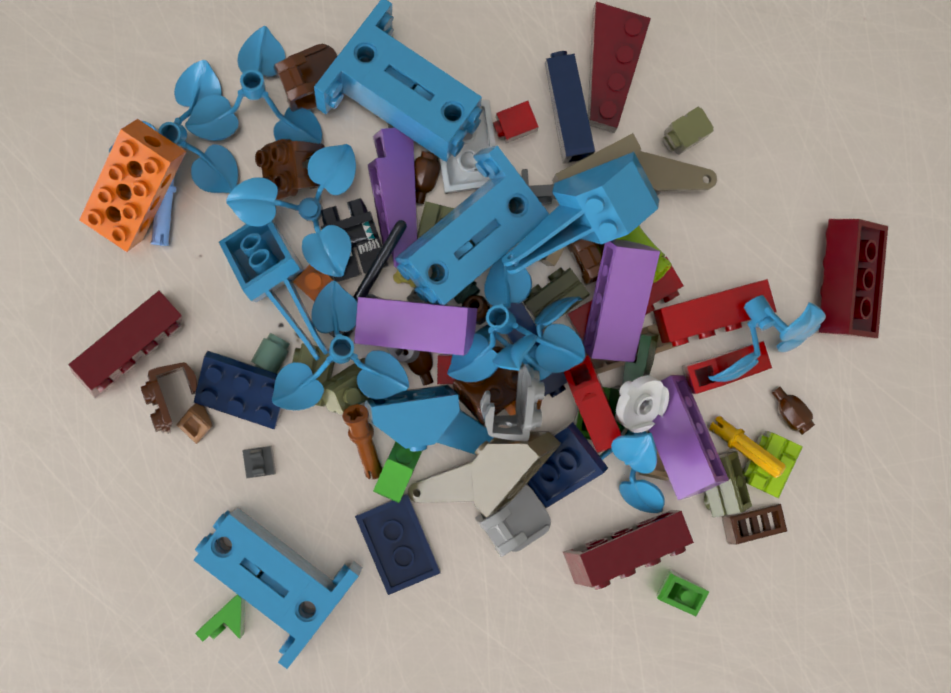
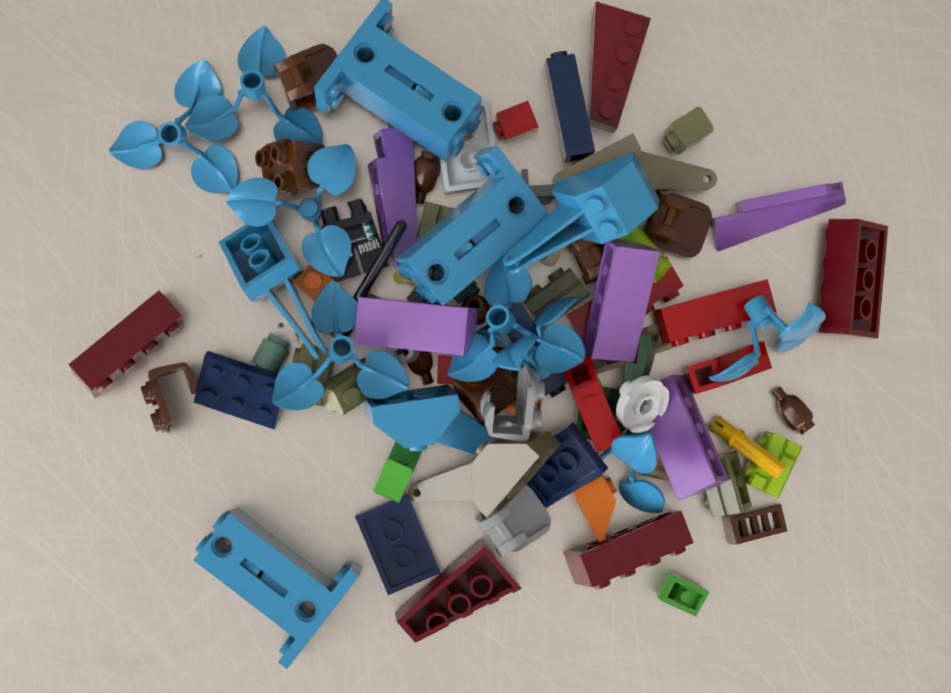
orange brick [79,119,187,252] -> none
light blue pin [151,176,176,246] -> none
medium nougat slope [176,403,213,444] -> none
bright green slope [195,594,245,642] -> none
dark grey tile [242,446,276,478] -> none
dark orange pin [342,404,382,479] -> none
none -> dark red wedge [395,539,522,643]
none -> orange slope [572,475,617,542]
none -> reddish brown piece [642,192,712,258]
none -> medium lavender wedge [711,182,846,251]

